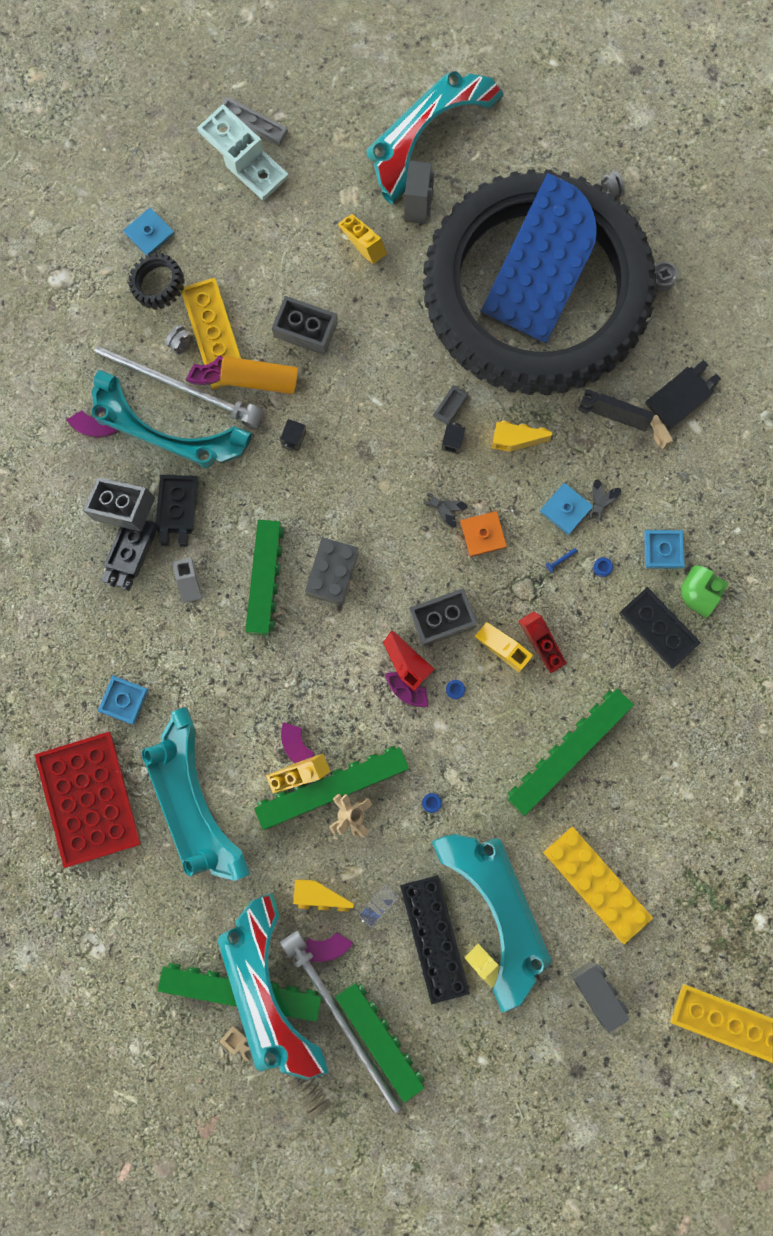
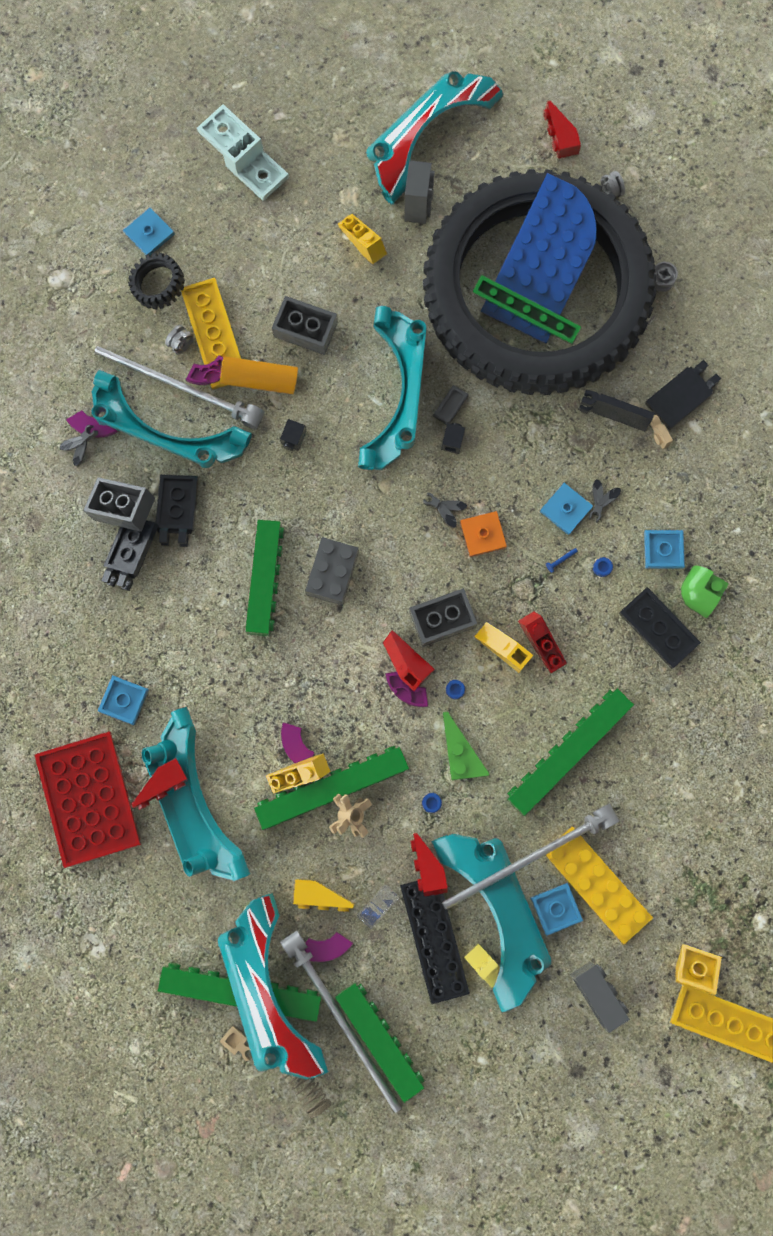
light grey slope [173,558,202,603] -> none
light grey tile [222,97,288,146] -> none
yellow slope [492,421,552,452] -> none
none -> dark grey piece [60,425,98,466]
none -> red slope [131,758,188,810]
none -> teal panel [358,306,426,470]
none -> red slope [410,833,448,897]
none -> flat silver piece [442,803,620,910]
none -> bright green wing [443,712,489,781]
none -> green brick [473,275,582,346]
none -> dark azure plate [531,883,583,936]
none -> red slope [543,100,581,159]
none -> yellow slope [676,944,722,995]

